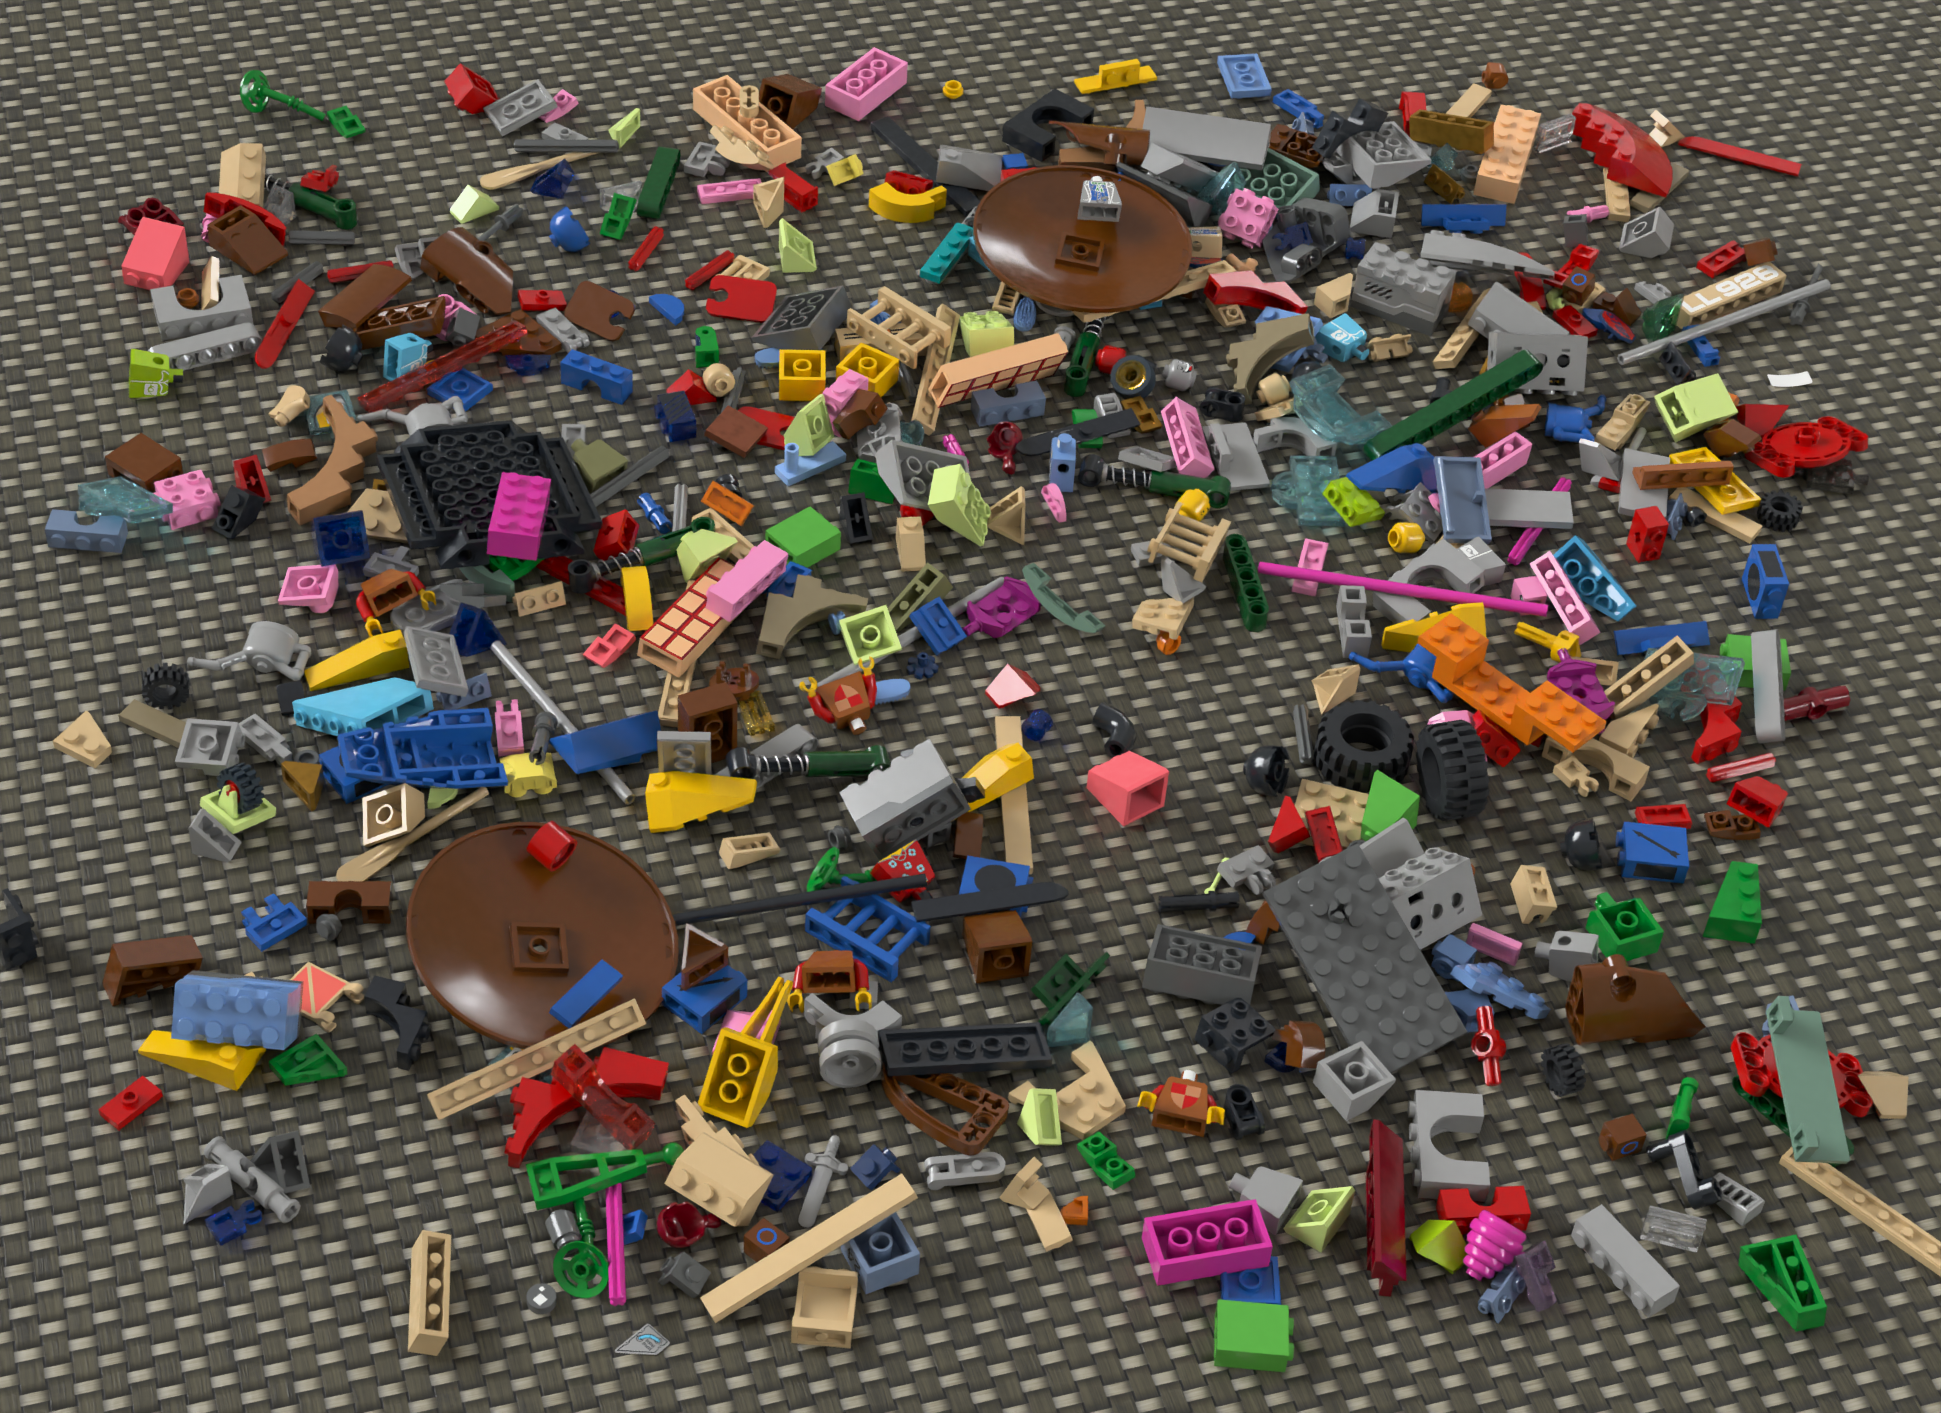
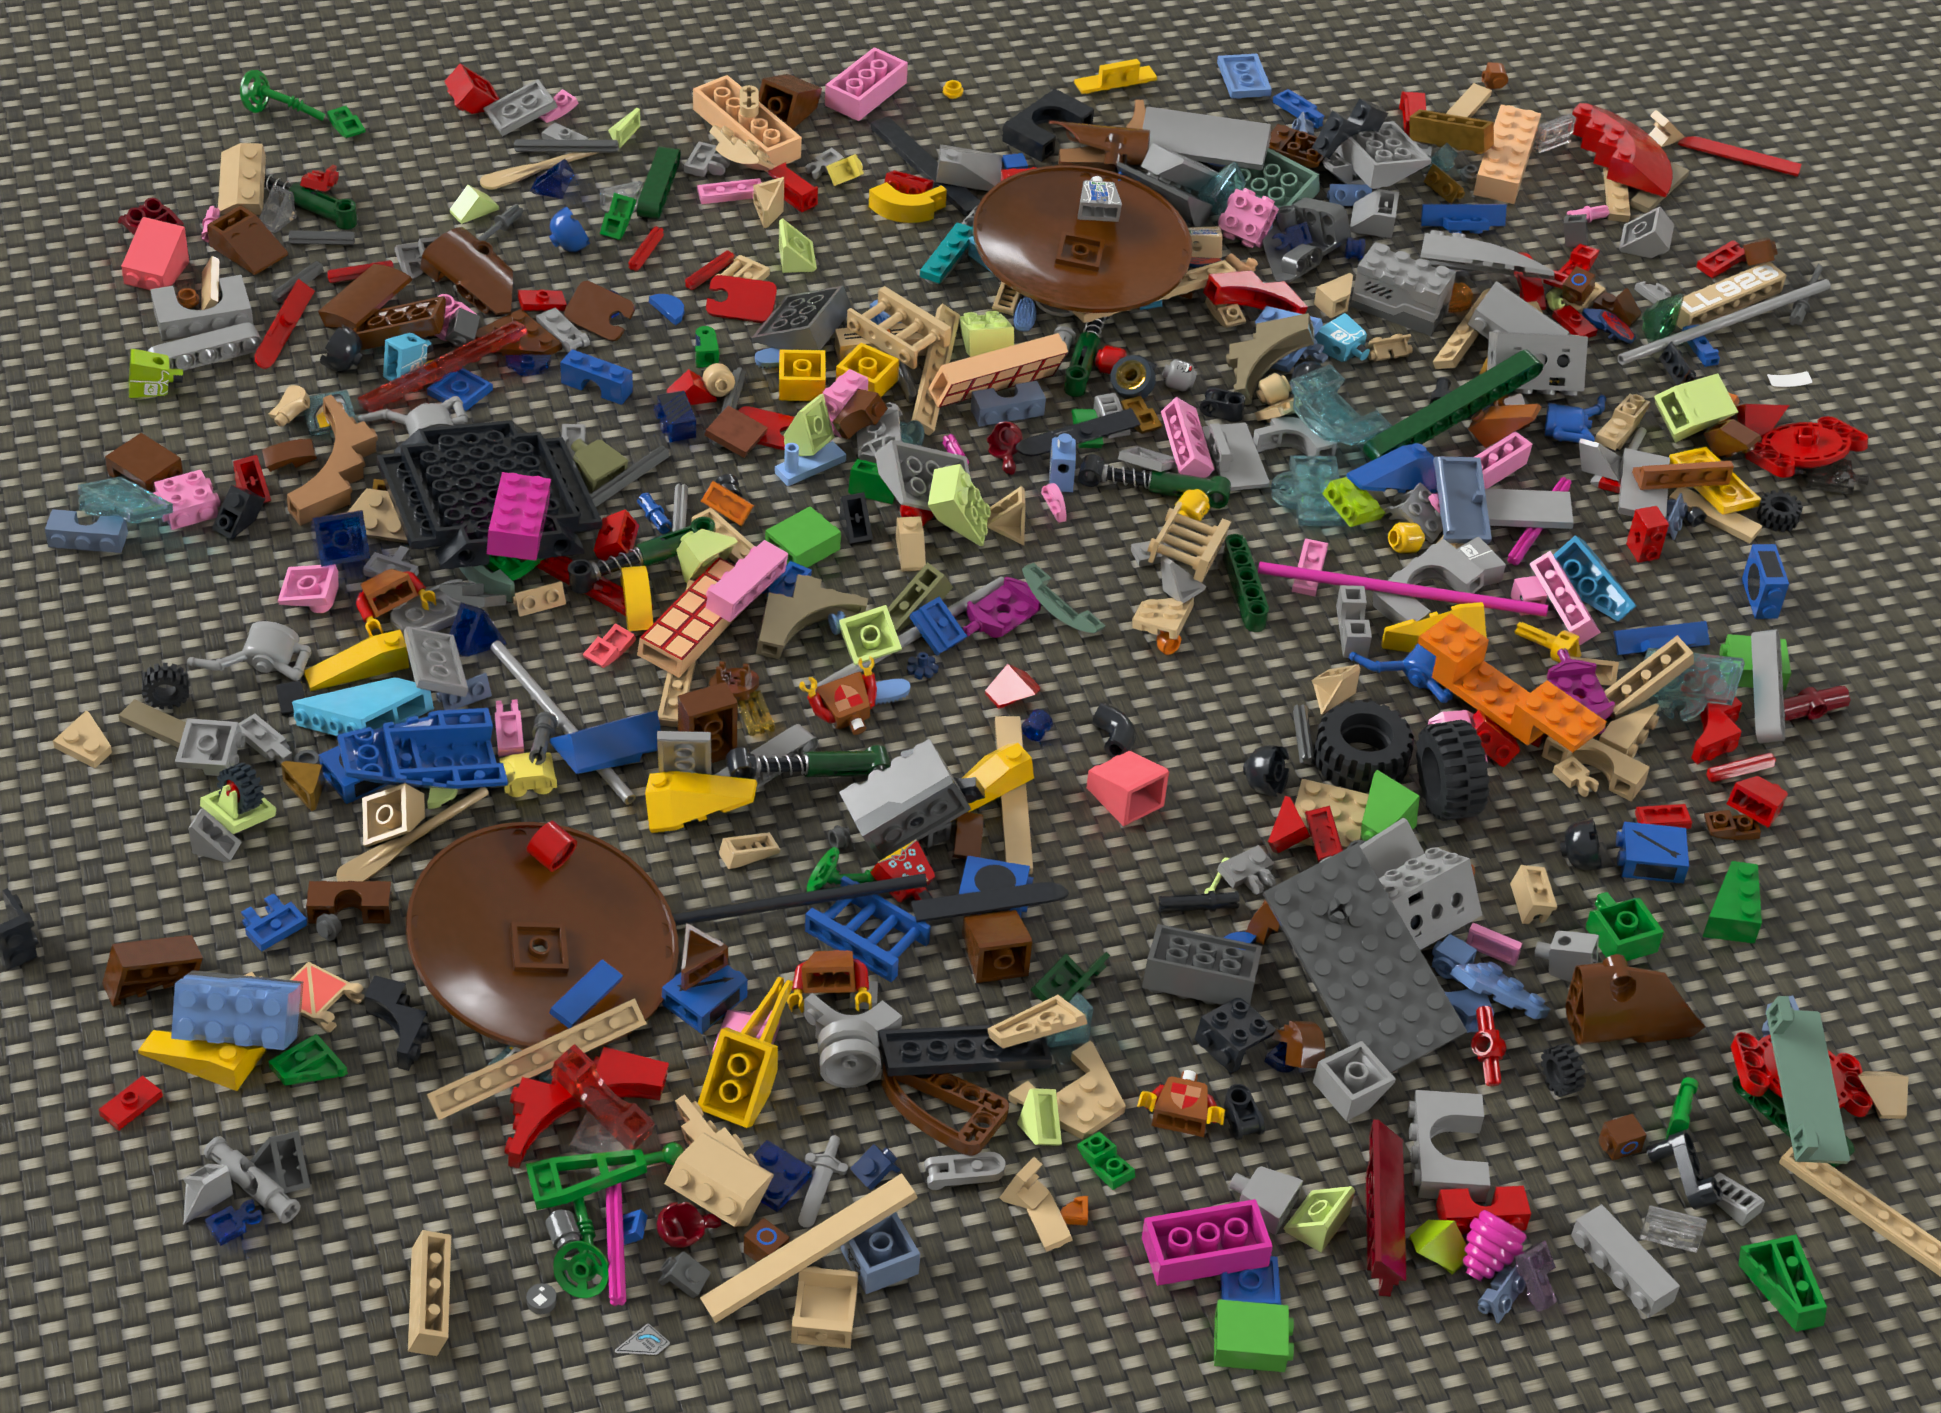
red slope [203,192,286,246] -> none
none -> tan wing [987,995,1087,1048]

